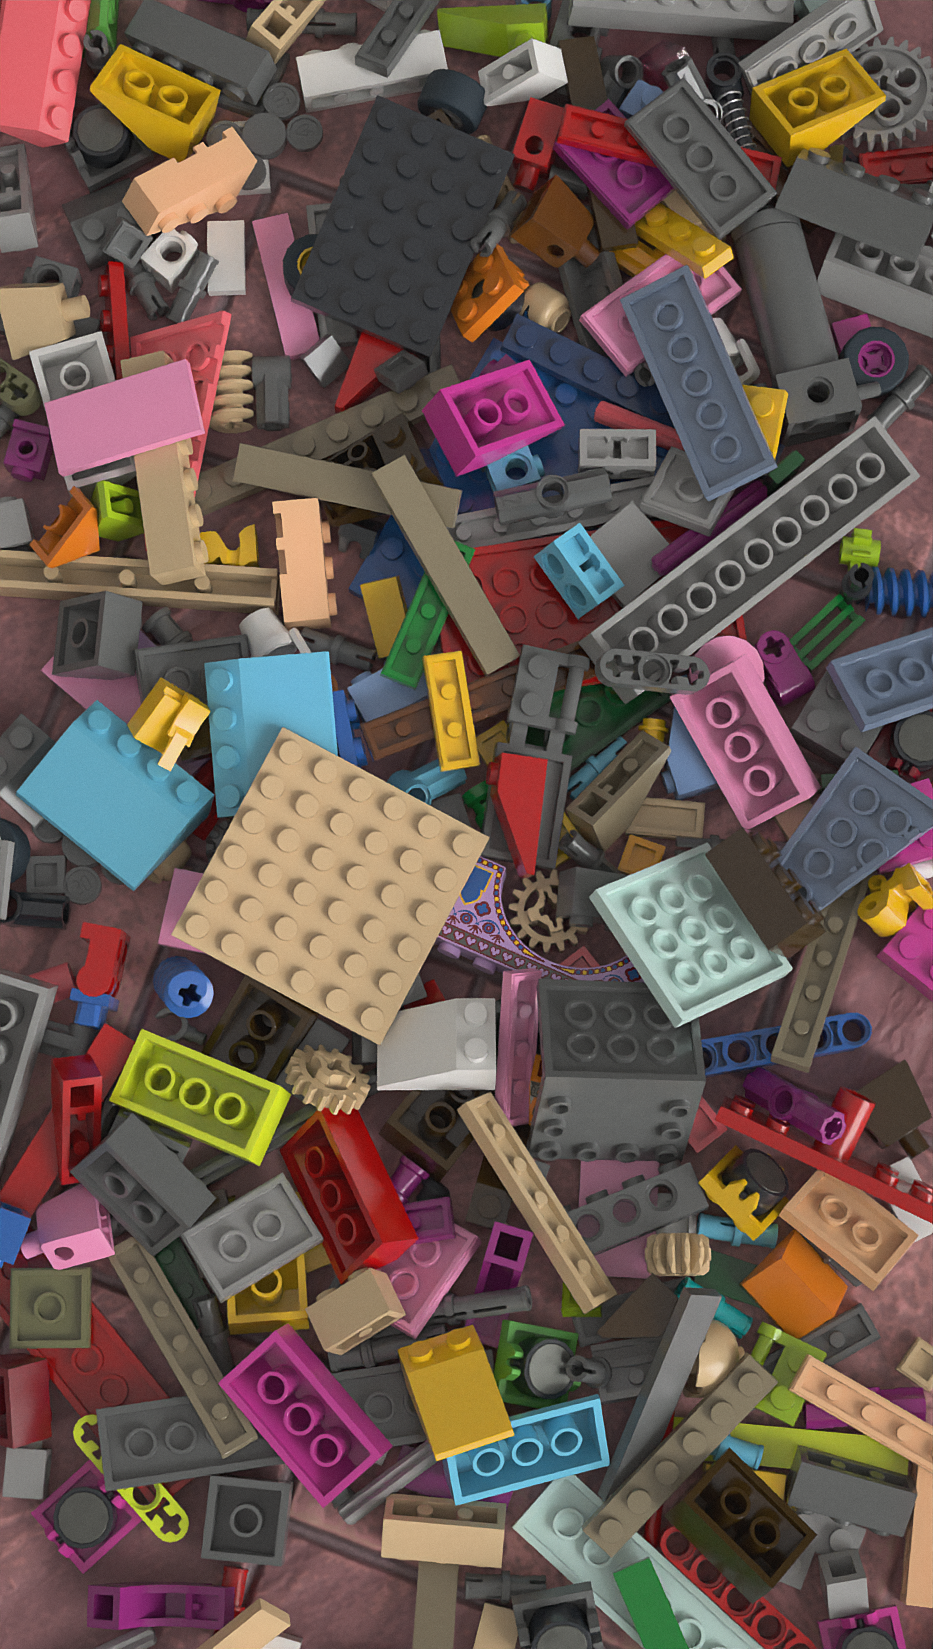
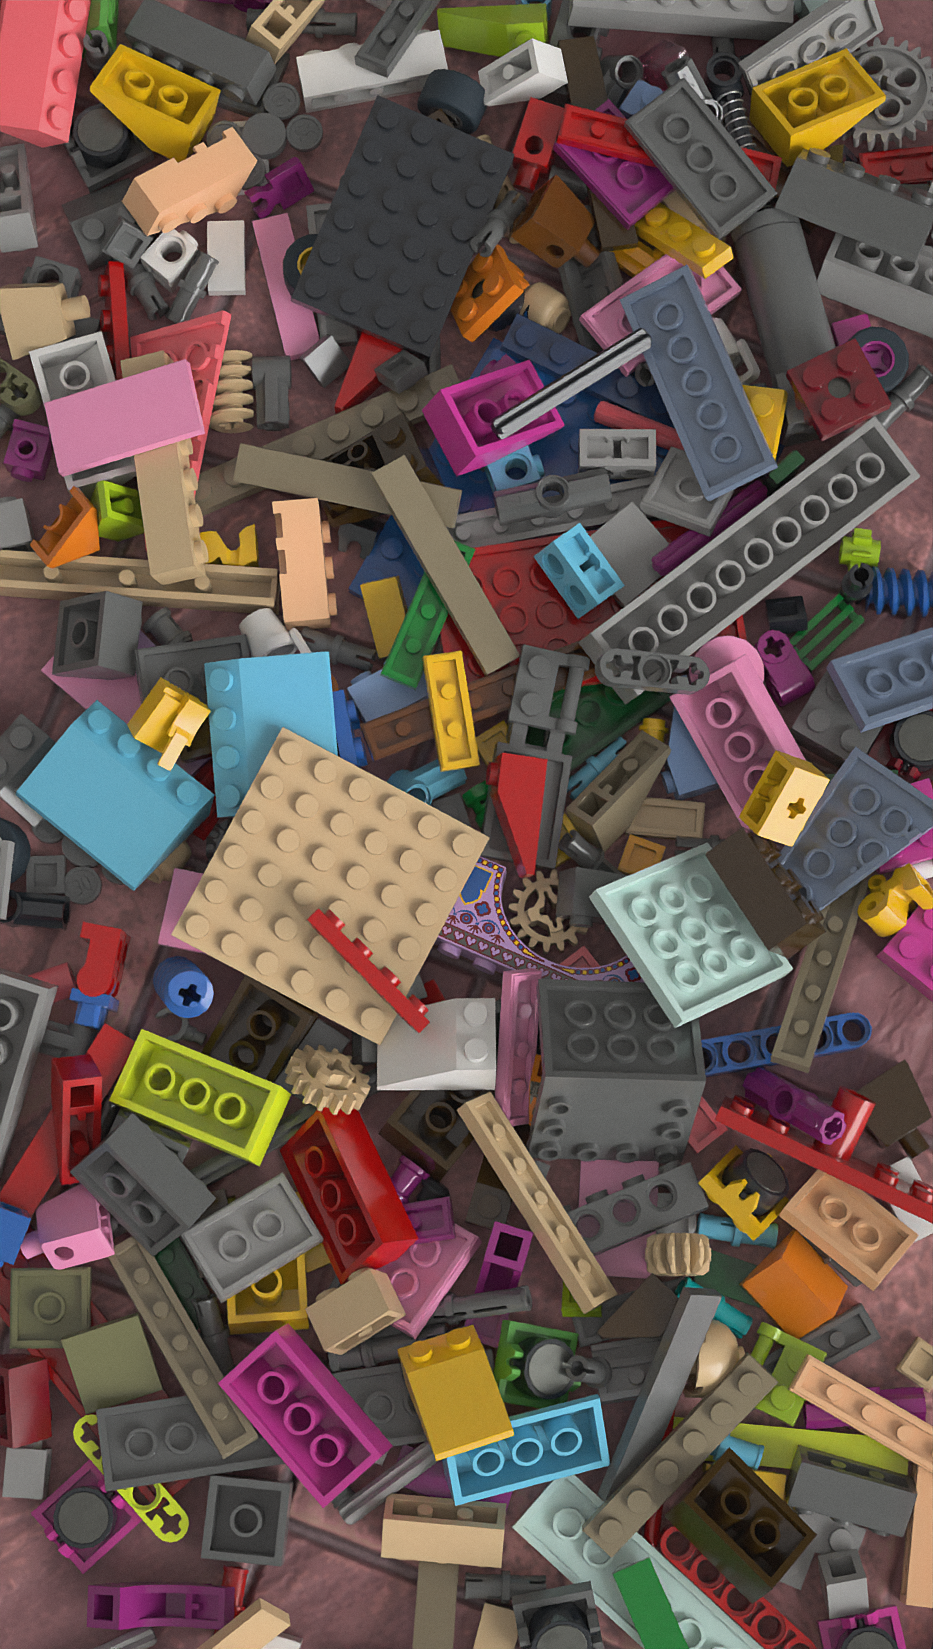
none -> olive tile [61,1312,163,1415]
none -> magenta plate [244,156,314,219]
none -> red plate [306,908,430,1033]
none -> axle [491,328,652,439]
none -> yellow brick [739,750,830,847]
none -> black plate [765,596,808,634]
none -> dark red piece [786,338,892,441]

